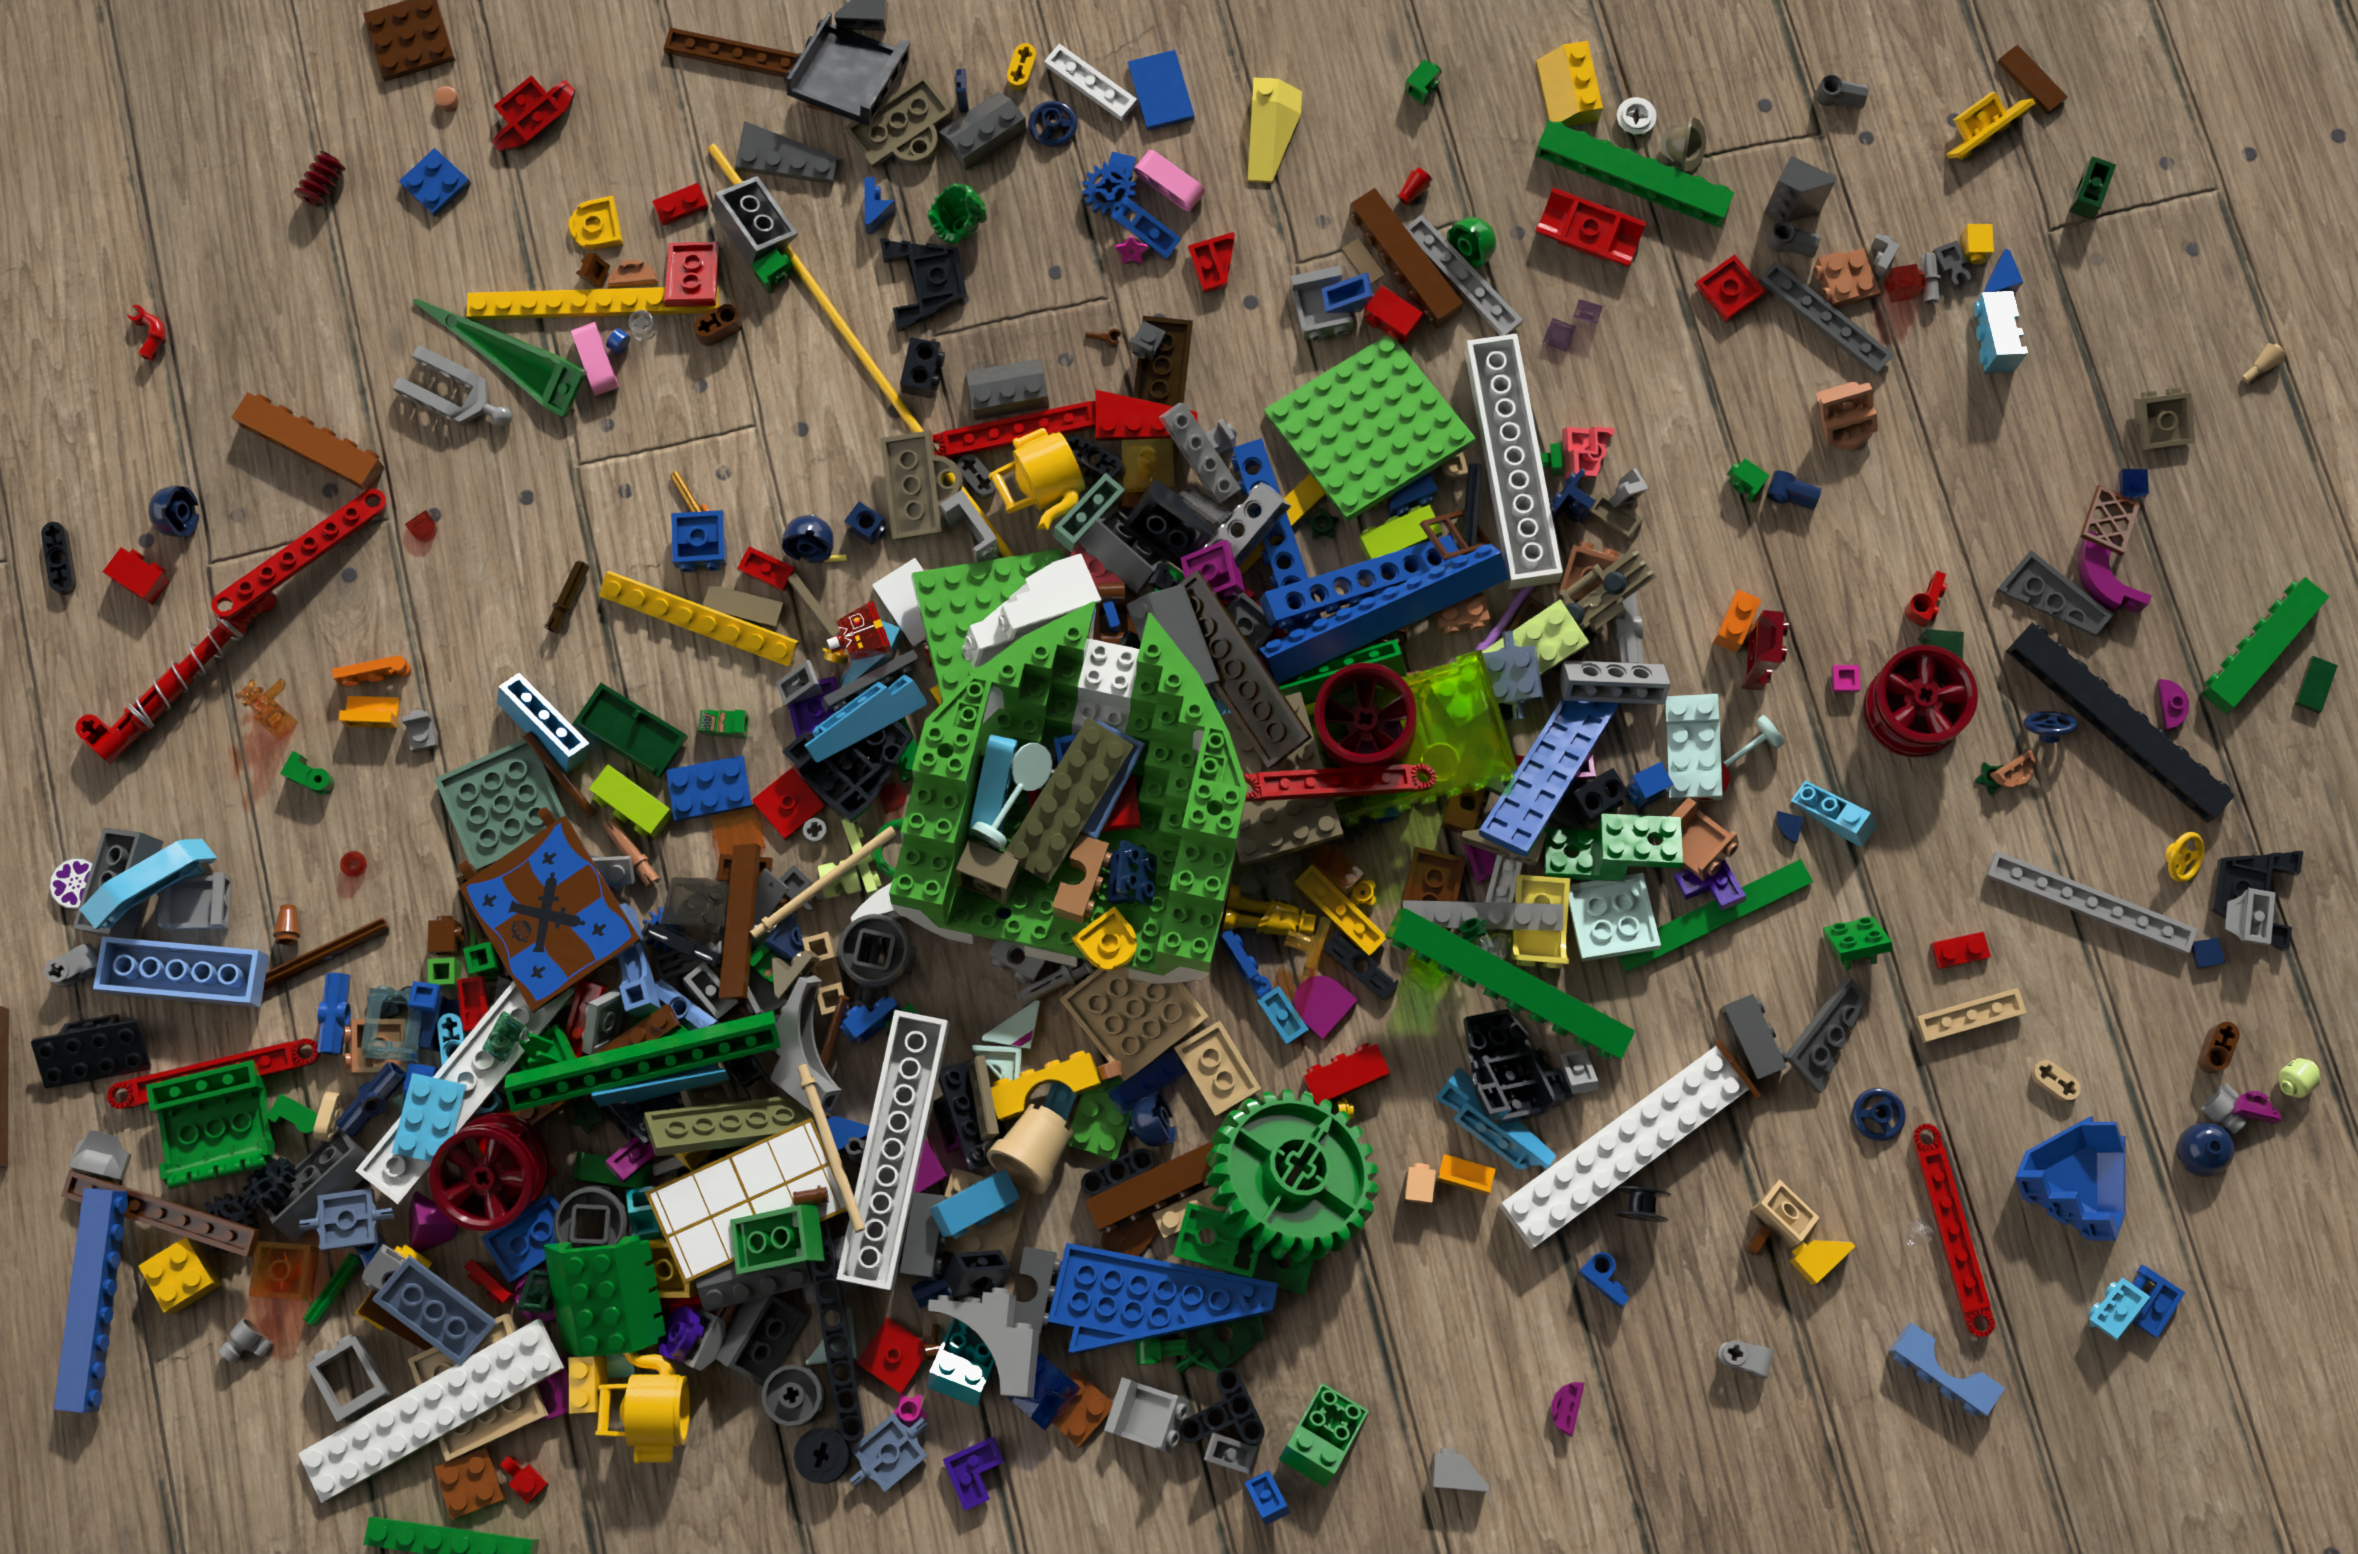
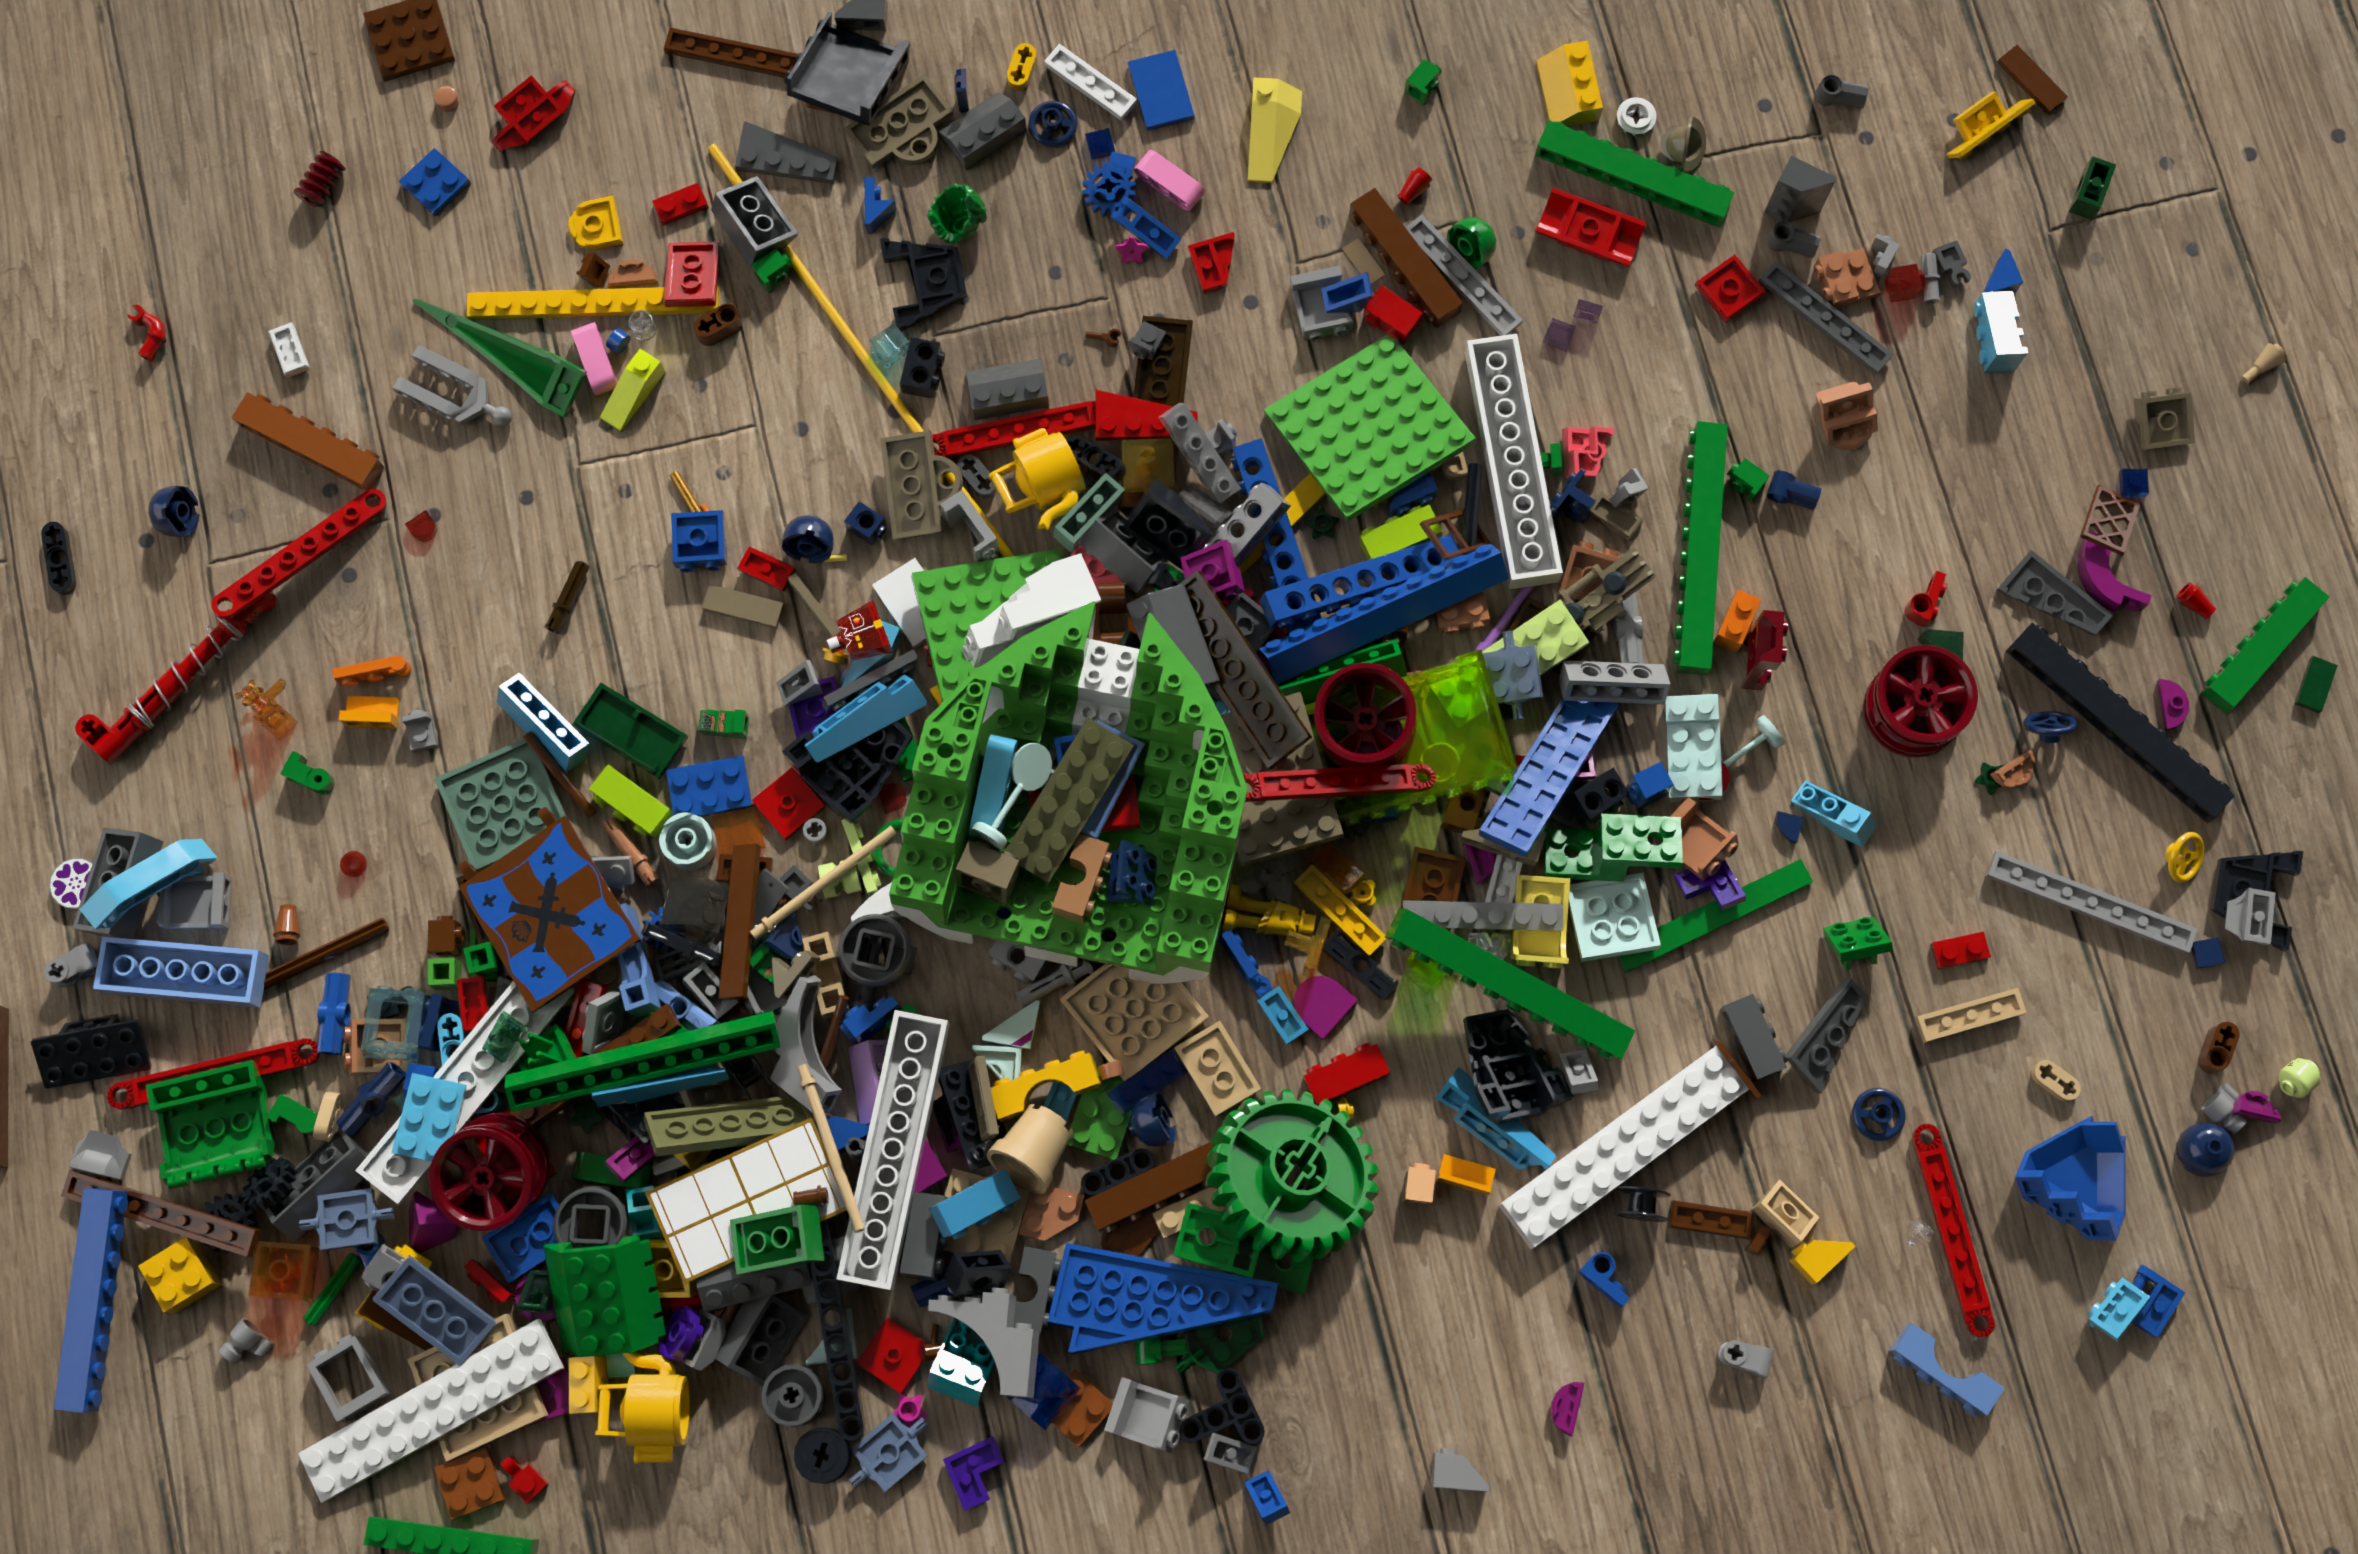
red brick [102,547,170,605] -> none
blue tile [408,981,441,1013] -> none
yellow plate [599,571,799,667] -> none
yellow tile [1072,906,1137,971] -> none
blue tile [1103,601,1121,633] -> none
green slope [1278,1383,1369,1488] -> none
dark green plate [1457,918,1487,943] -> none
dark pink plate [1831,665,1861,693] -> none
yellow brick [1961,224,1994,265] -> none
none -> white plate [268,322,310,378]
none -> neon yellow slope [600,349,666,432]
none -> light aqua brick [659,813,717,871]
none -> lavender panel [848,1040,888,1125]
none -> clear light blue brick [869,323,909,368]
none -> nougat plate [1019,1186,1085,1242]
none -> clear blue plate [1085,128,1115,160]
none -> reddish brown tile [1668,1200,1753,1240]
none -> green brick [1672,421,1728,676]
none -> red cone [2176,582,2216,619]

